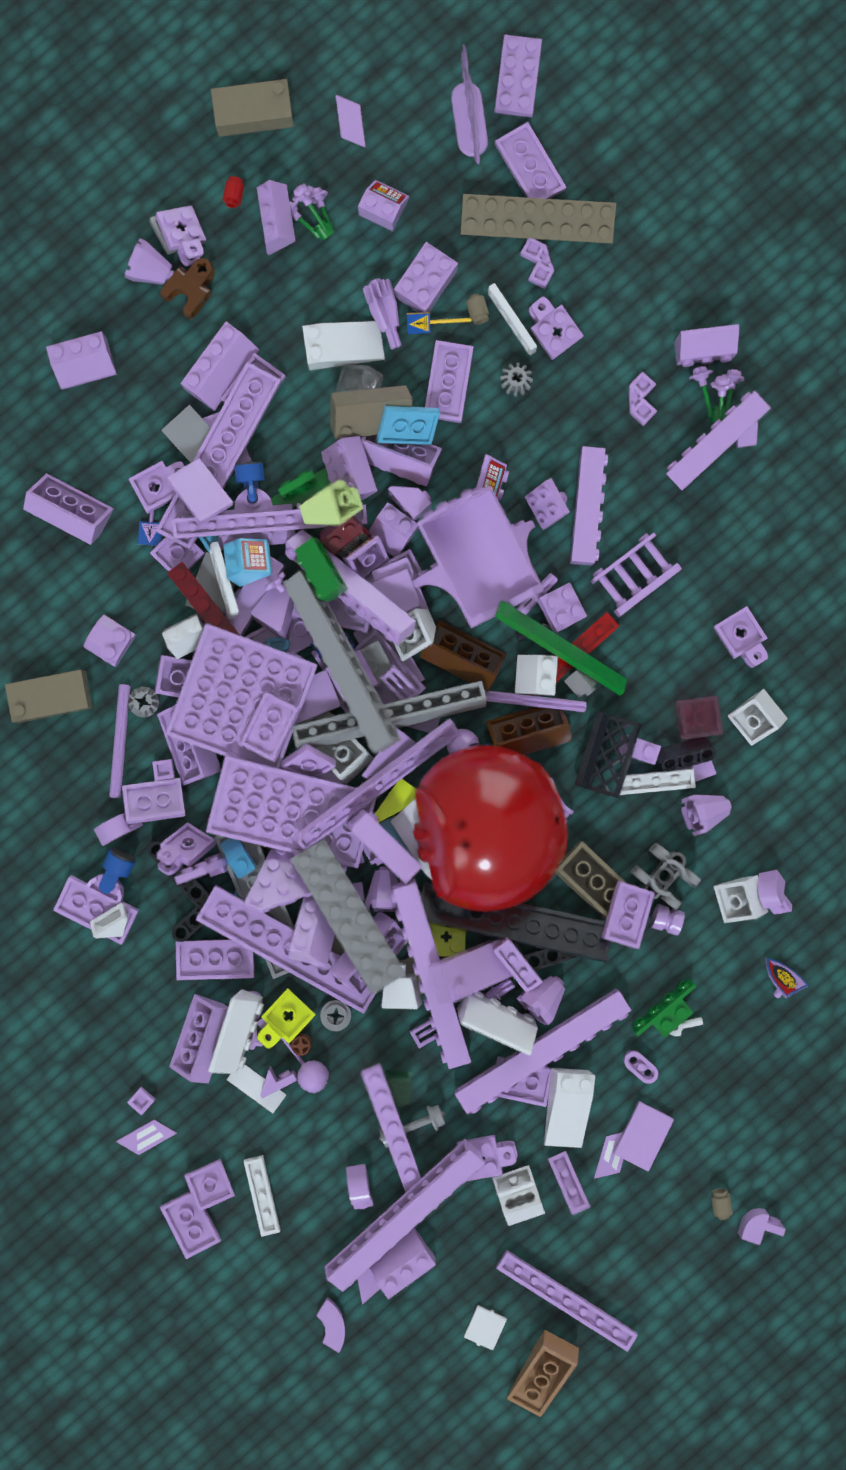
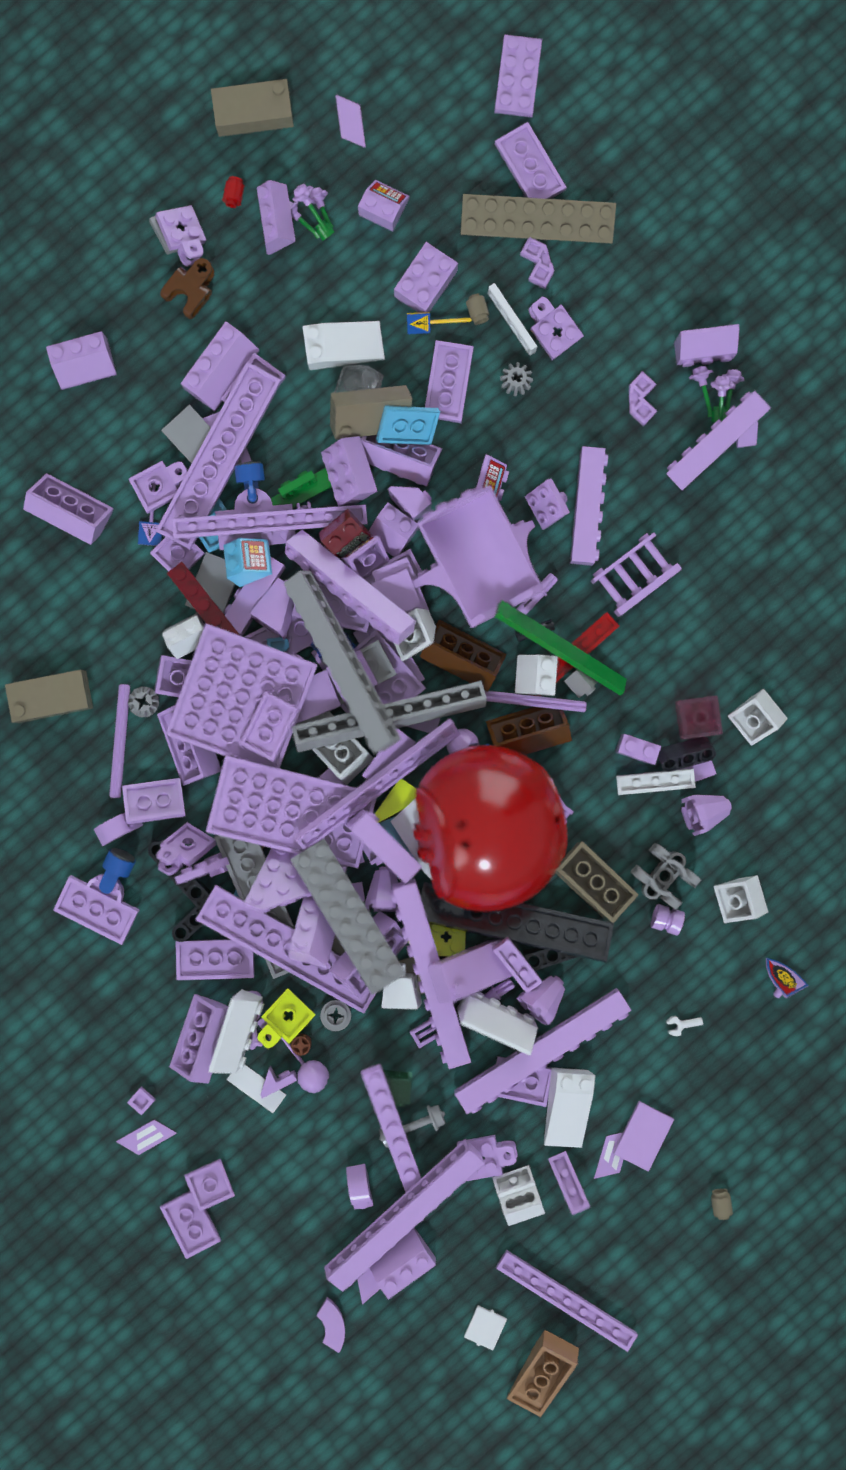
lavender slope [83,615,136,667] -> none
white slope [90,902,128,938] -> none
lavender cone [125,239,174,285] -> none
lavender plate [152,759,175,781] -> none
lavender tile [167,458,233,525] -> none
white tile [209,542,239,620] -> none
dark azure slope [220,838,257,879] -> none
white tile [244,1155,281,1237] -> none
lavender plant [265,572,286,593] -> none
lavender plate [281,744,336,778] -> none
green brick [294,537,348,602] -> none
yellowish green slope [299,480,363,525] -> none
lavender piece [363,278,402,350] -> none
lavender tile [379,664,420,700] -> none
lavender plant [451,44,488,165] -> none
lavender plate [537,582,587,633] -> none
black fence [575,712,642,798] -> none
lavender plate [601,881,655,949] -> none
lavender plate [623,1050,658,1084] -> none
green bracket [631,979,696,1038] -> none
lavender plate [713,606,768,668] -> none
lavender brick [737,1208,785,1245] -> none
lavender brick [758,870,792,914] -> none

